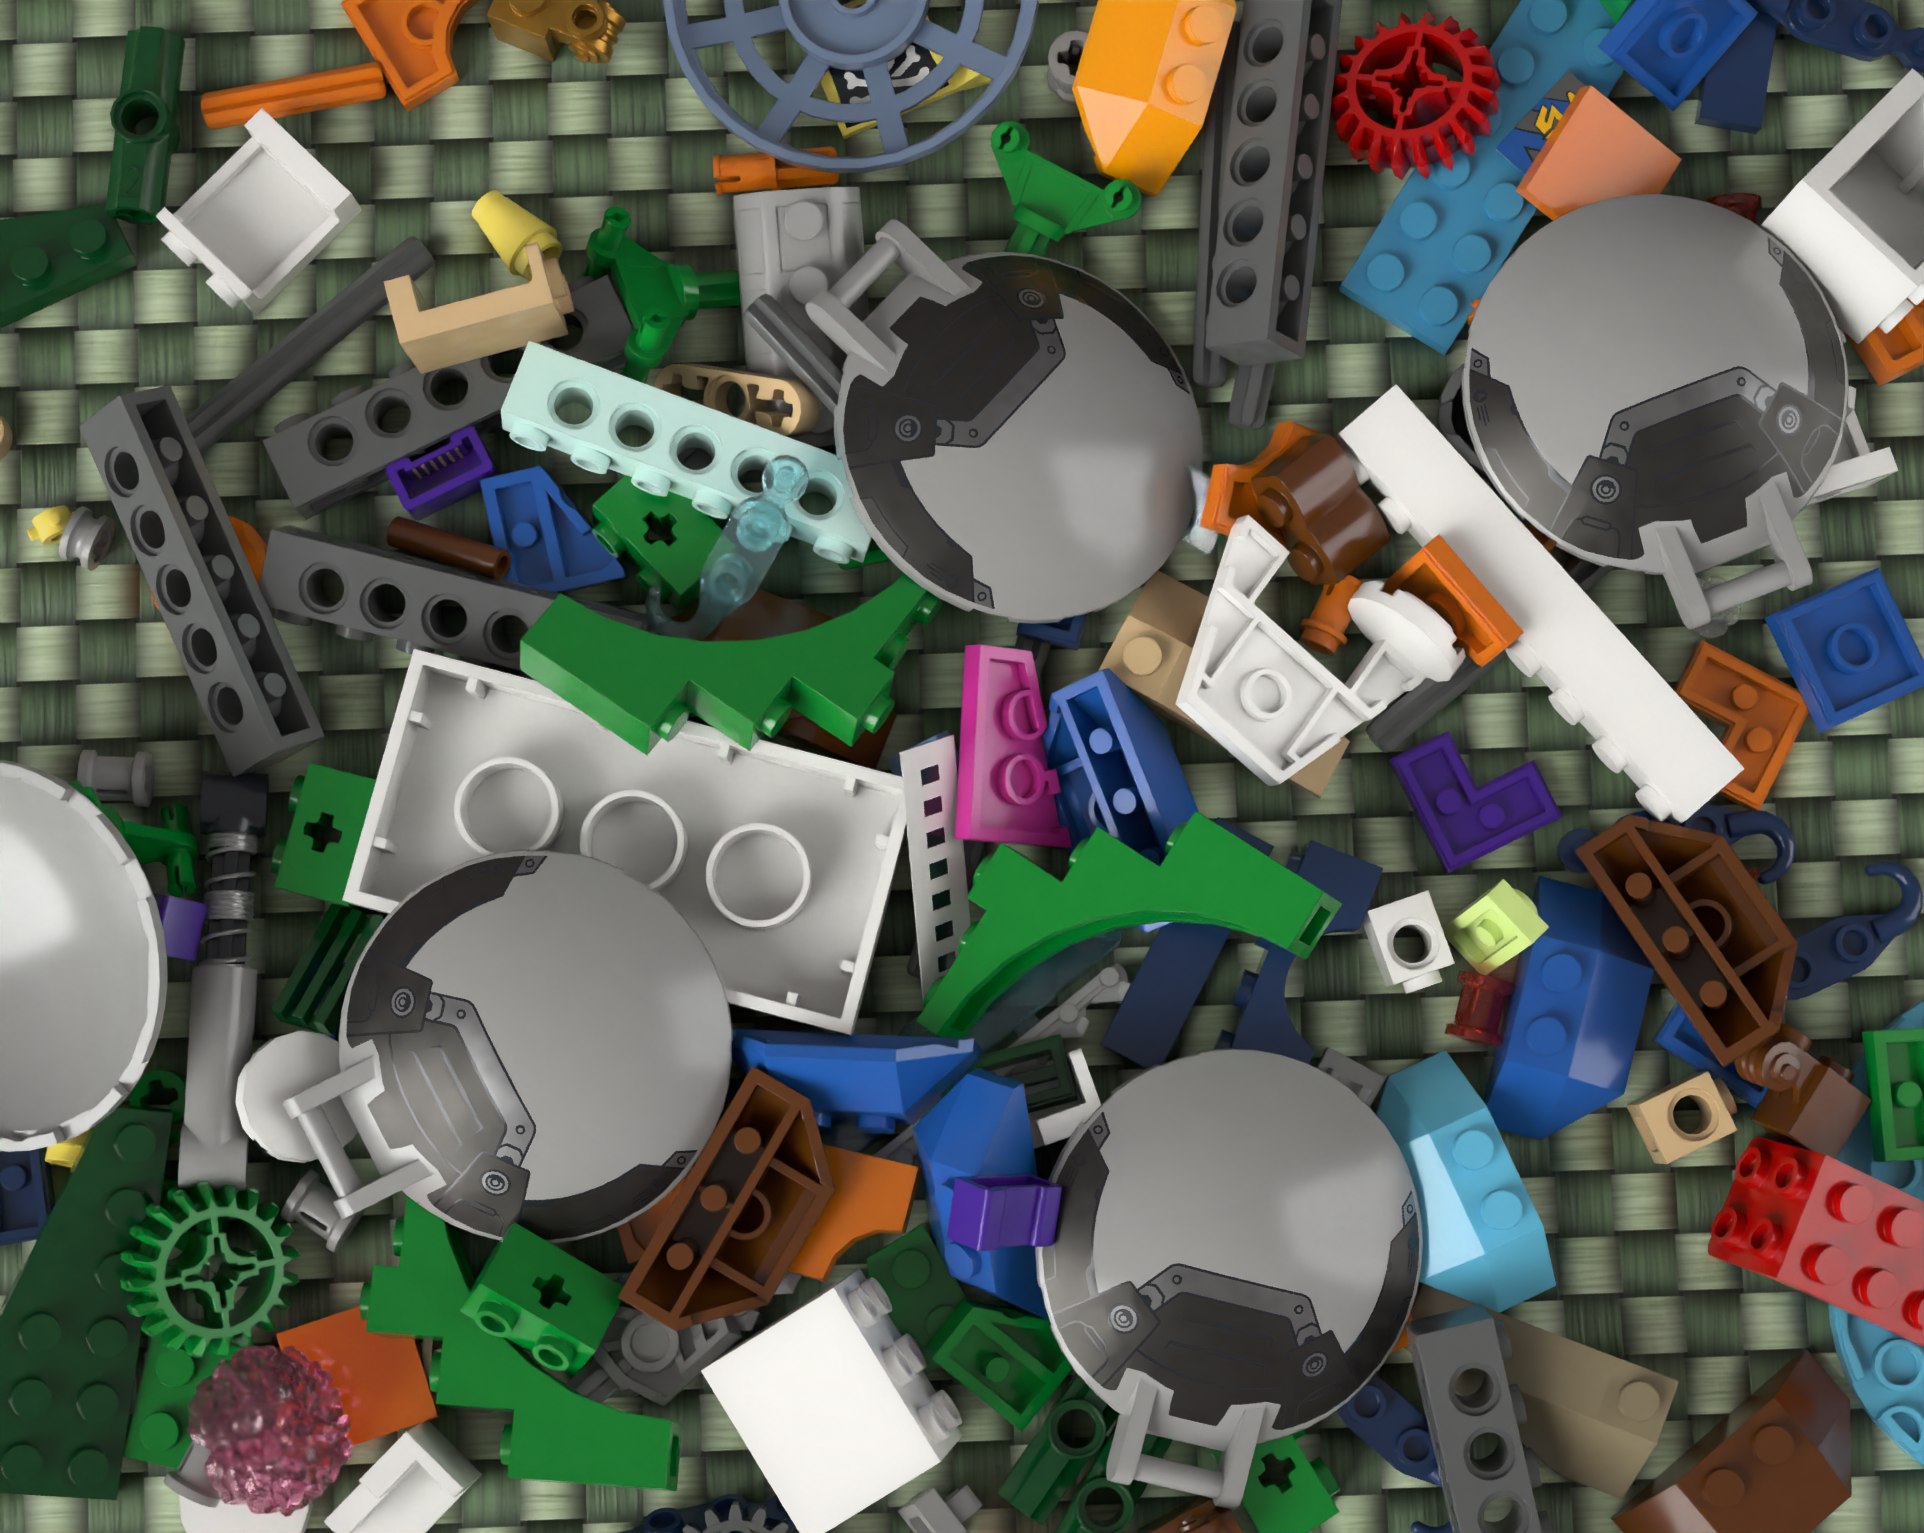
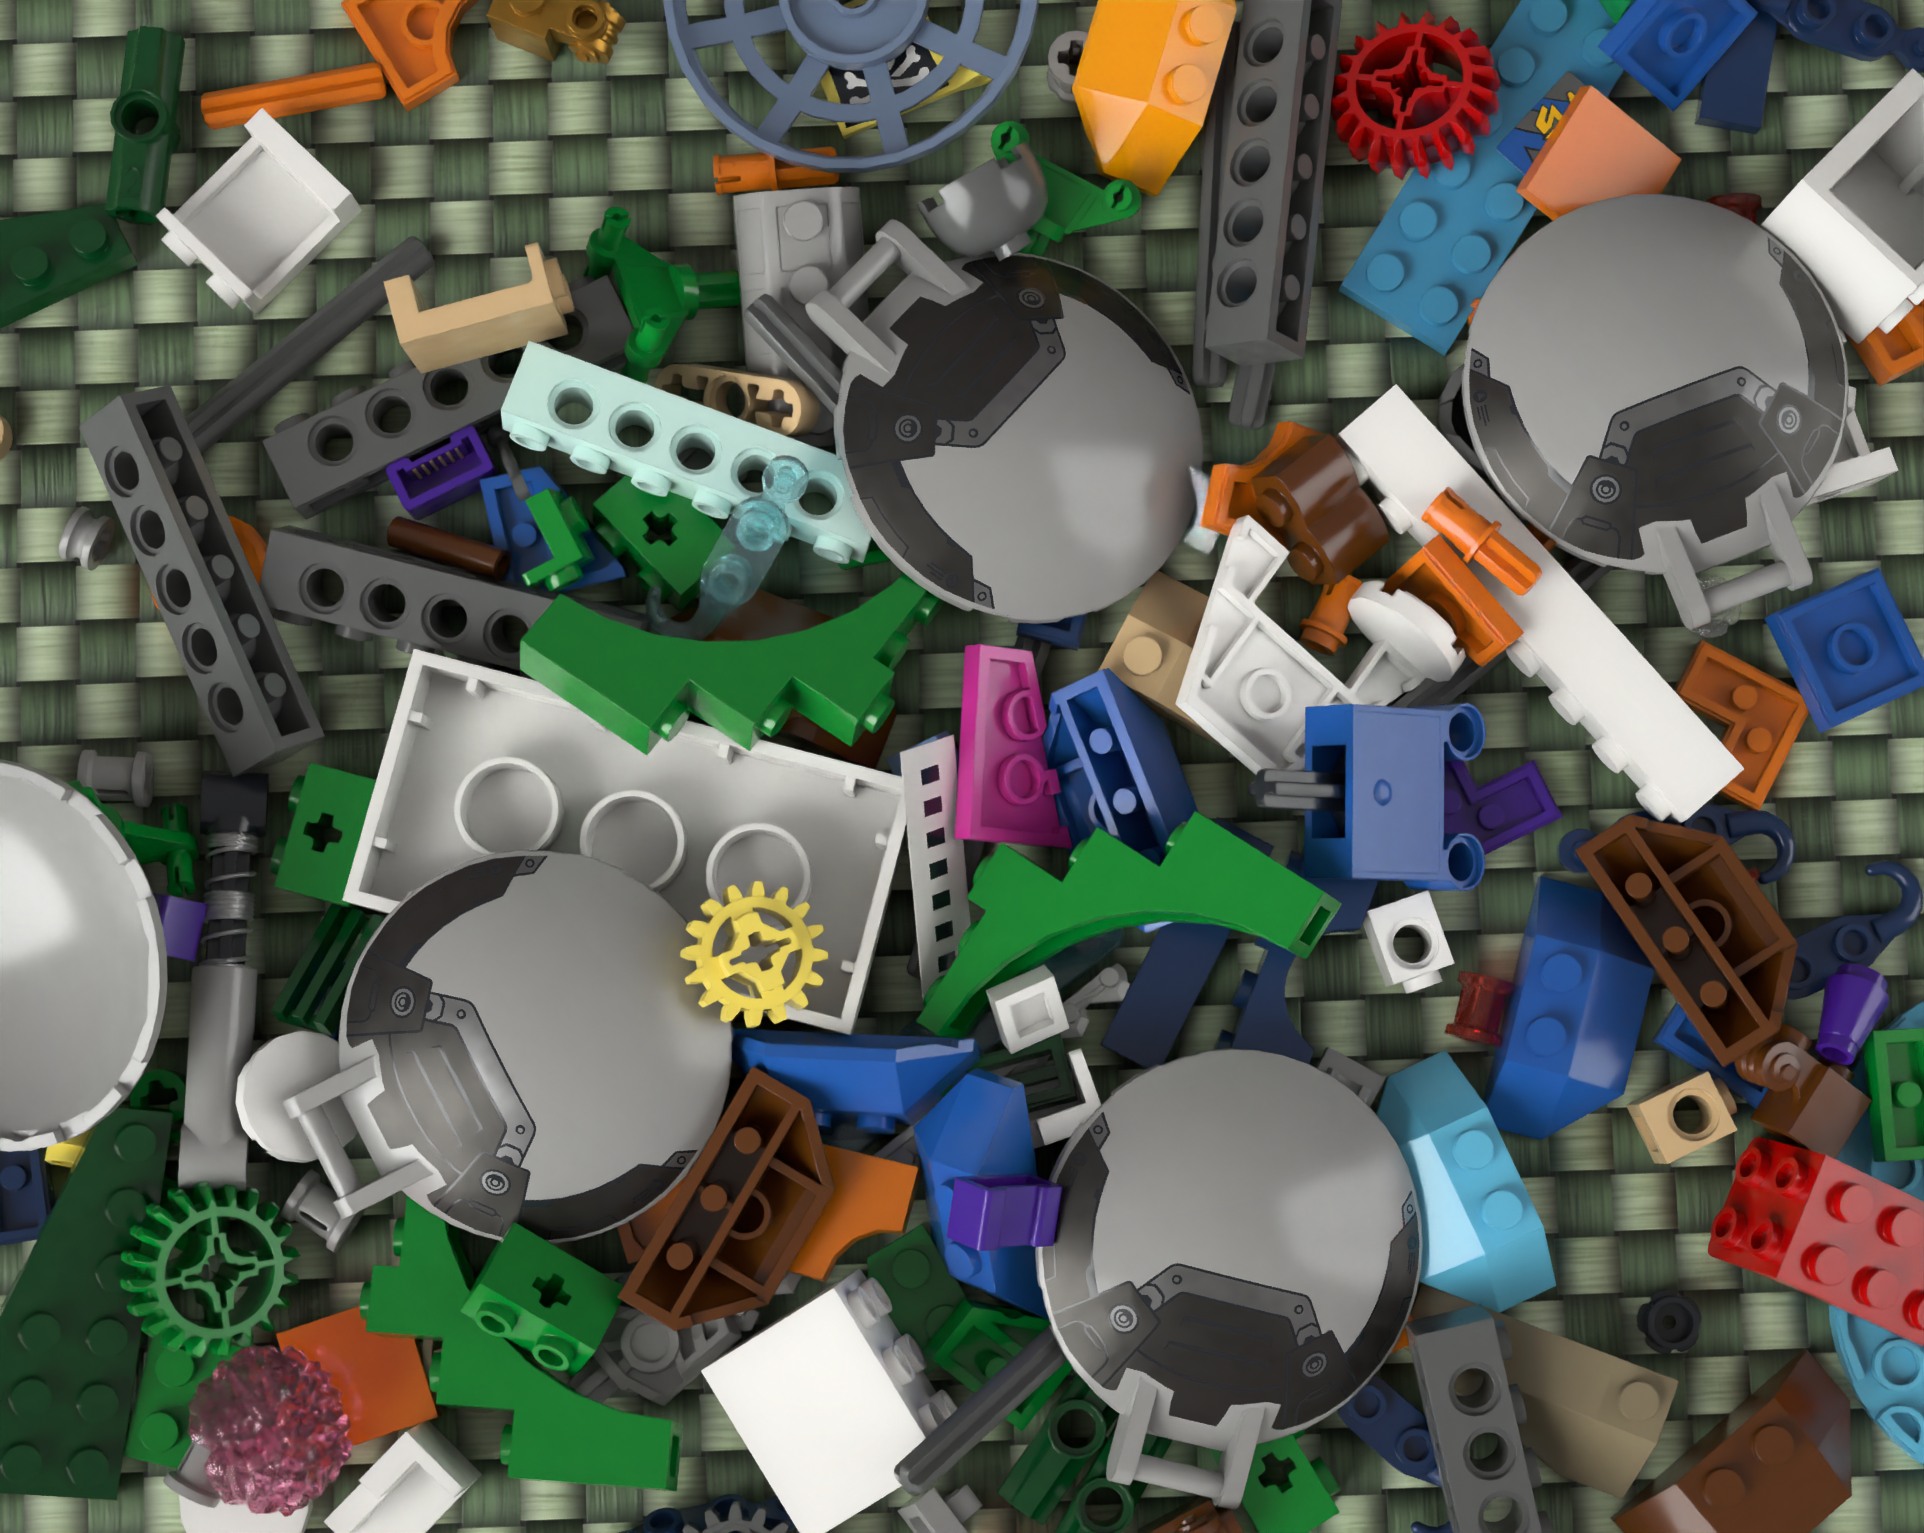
light yellow piece [27,505,75,546] -> none
light yellow cone [472,190,563,281] -> none
yellowish green plate [1442,879,1549,977] -> none
none -> dark grey hinge [487,424,531,502]
none -> green bracket [521,488,595,594]
none -> light yellow gear [680,881,828,1028]
none -> dark grey axle [894,1324,1067,1496]
none -> dark grey cylinder [917,141,1048,262]
none -> white plate [986,964,1069,1054]
none -> piece [1249,703,1486,891]
none -> orange axle [1421,487,1542,596]
none -> black plate [1637,1289,1701,1354]
none -> dark purple cone [1815,964,1890,1065]

